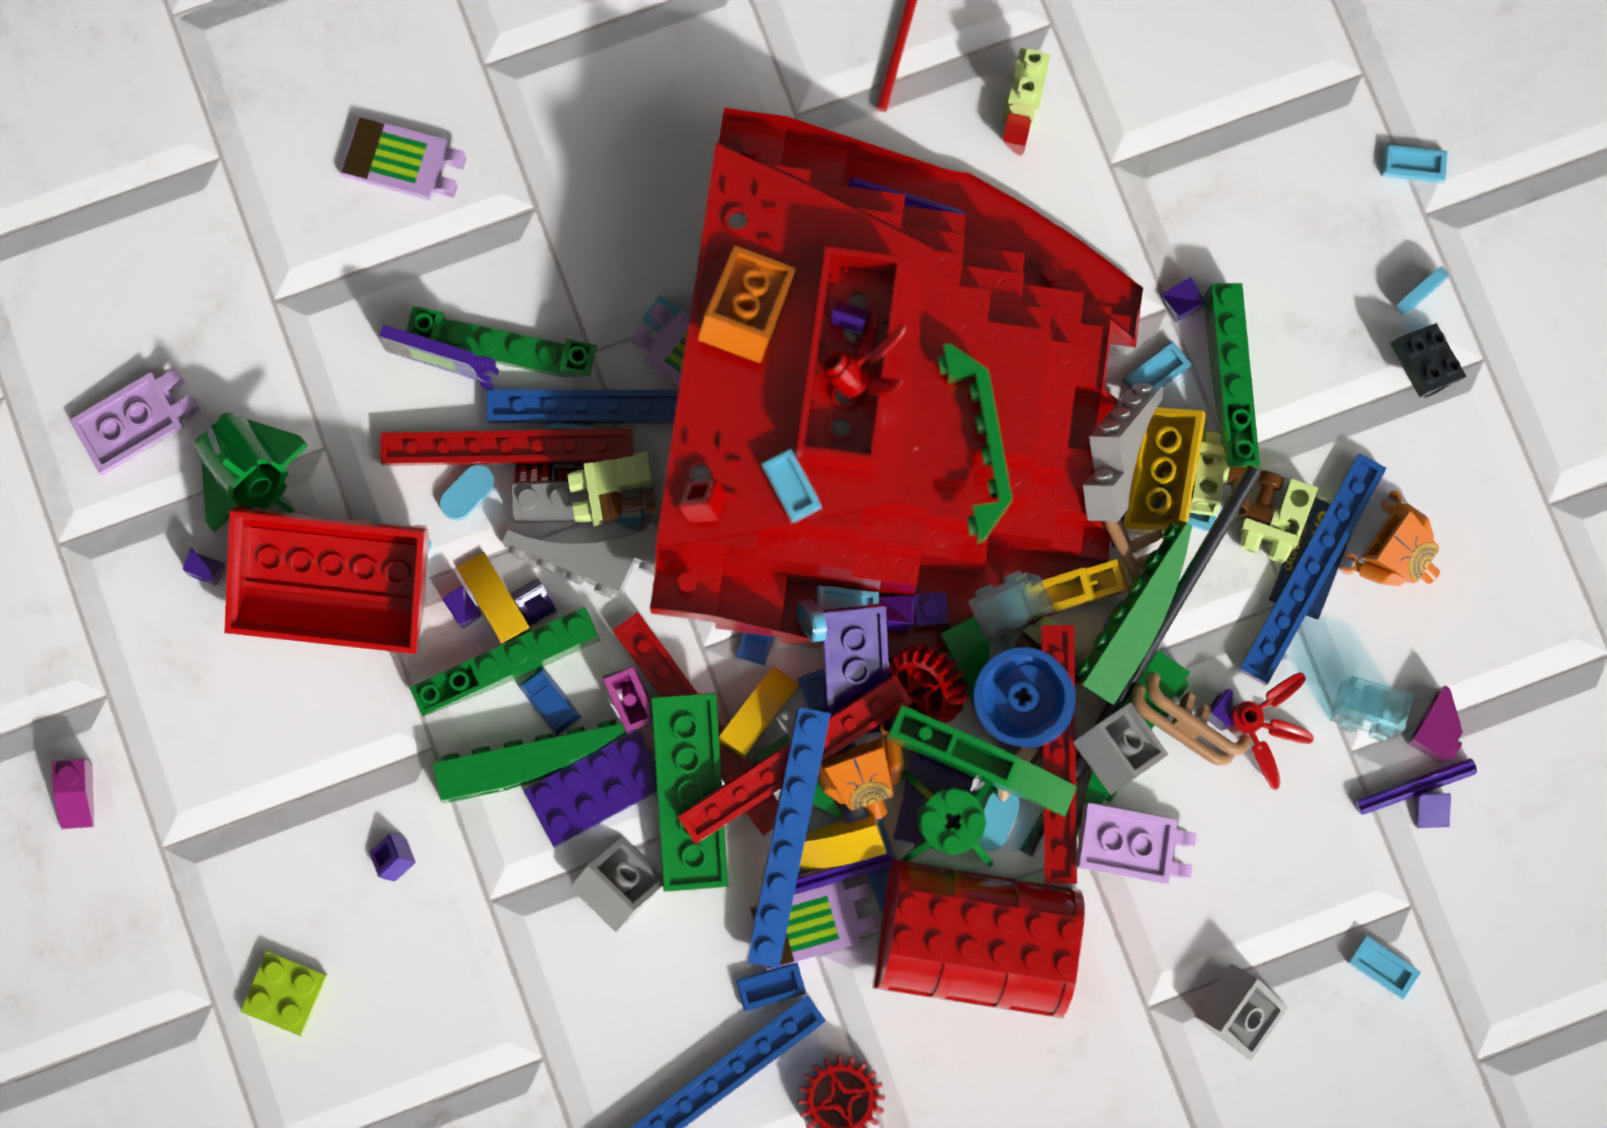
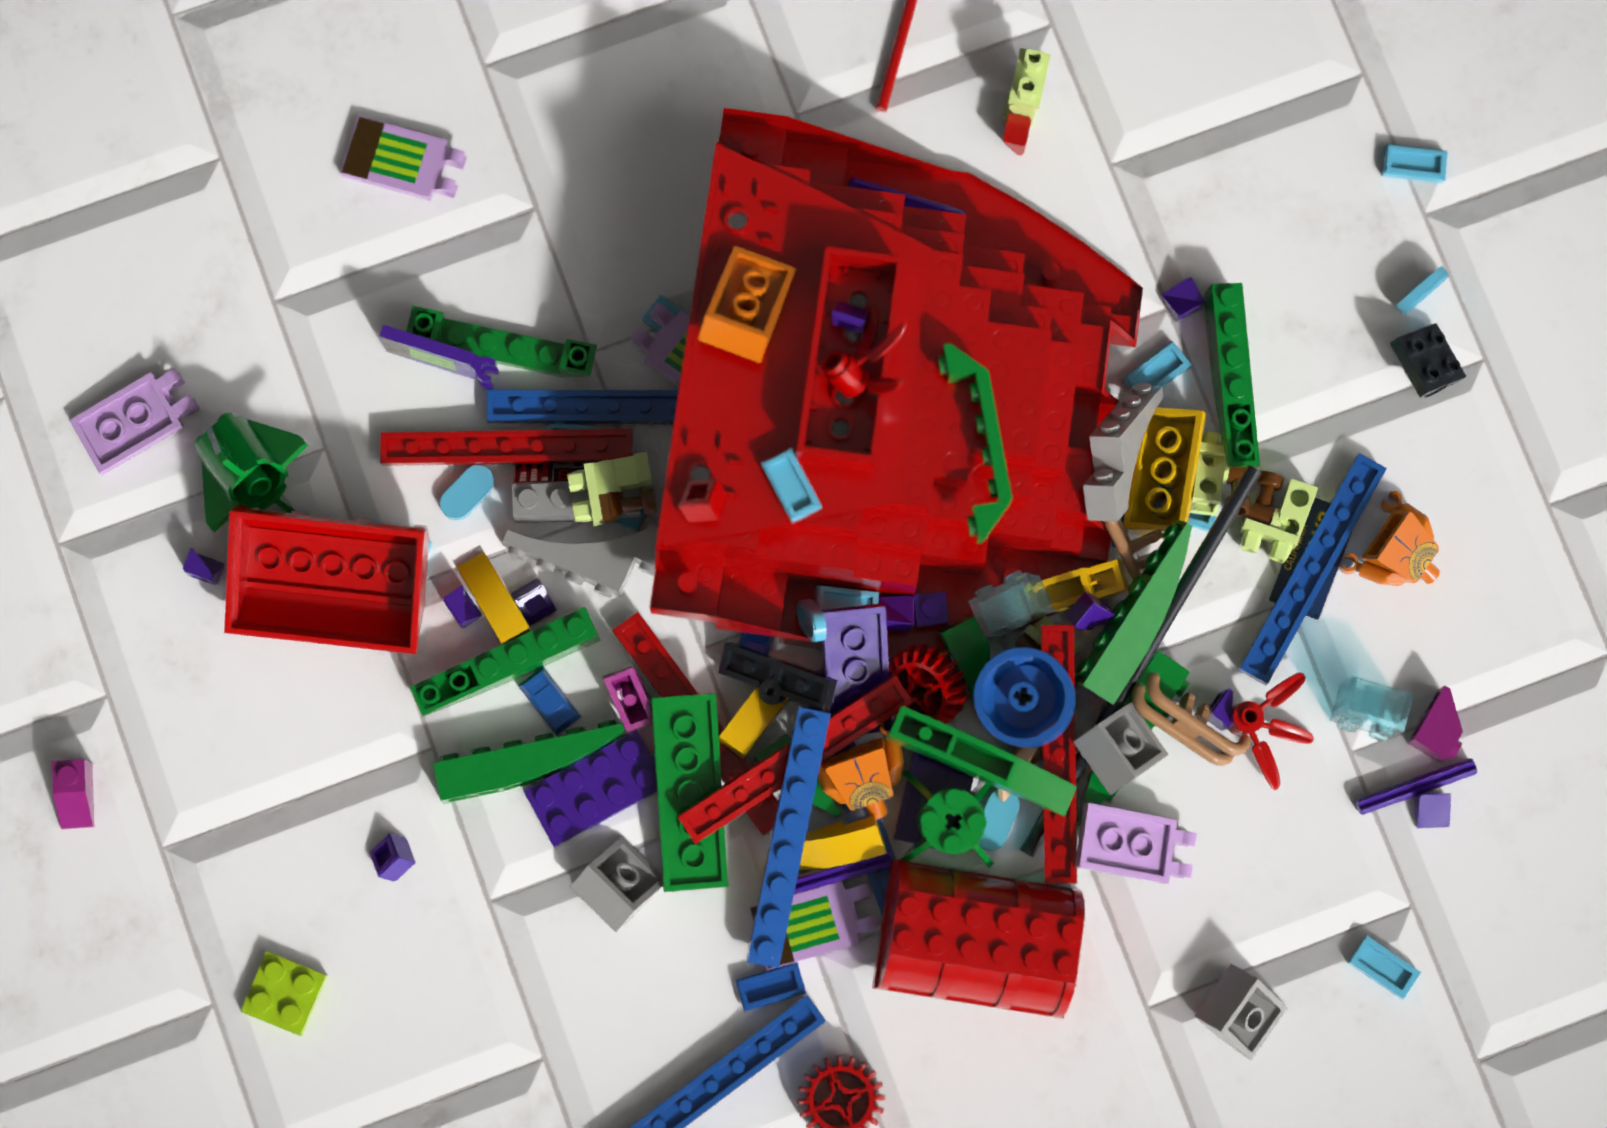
none -> black hinge [718,642,837,712]
none -> dark purple slope [1066,591,1115,630]

